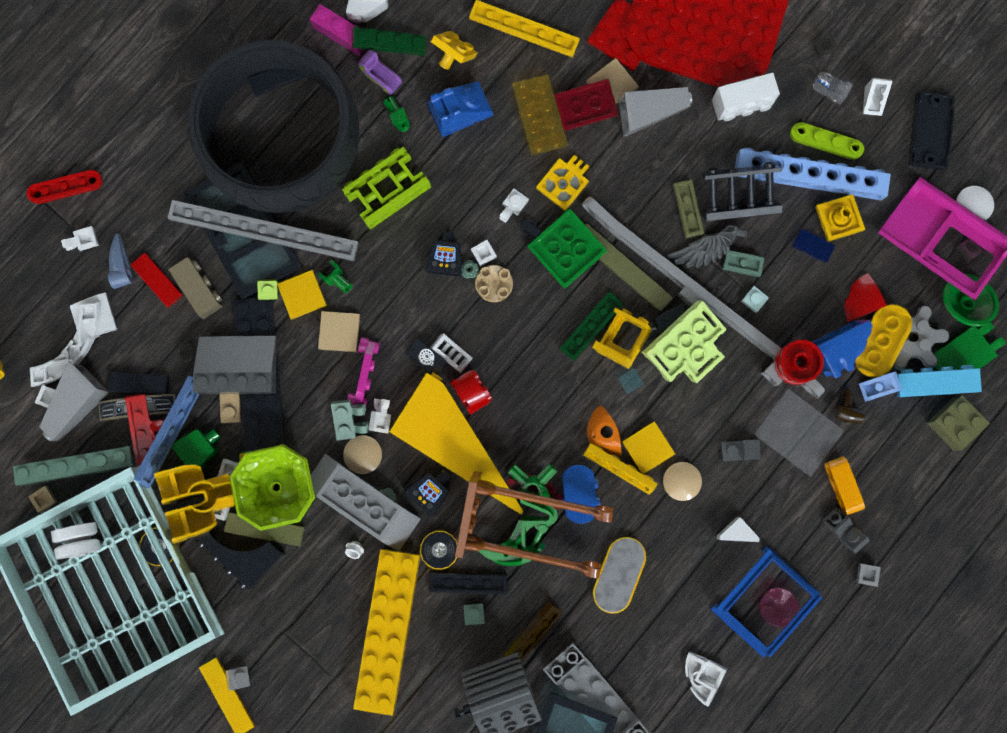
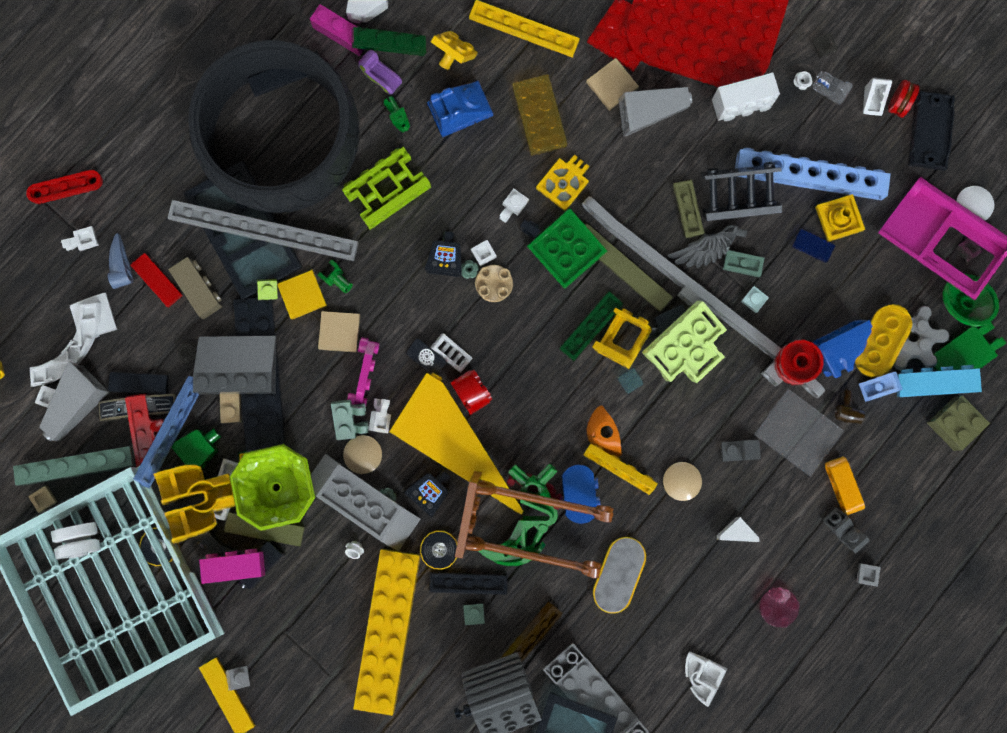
dark red plate [554,78,618,132] -> none
yellow tile [622,421,675,474] -> none
blue piece [711,546,822,658] -> none
lime plate [790,122,864,160] -> none
red brick [844,273,887,322] -> none
none -> dark pink brick [199,549,265,584]
none -> white plate [794,71,812,90]
none -> red head [888,80,919,118]

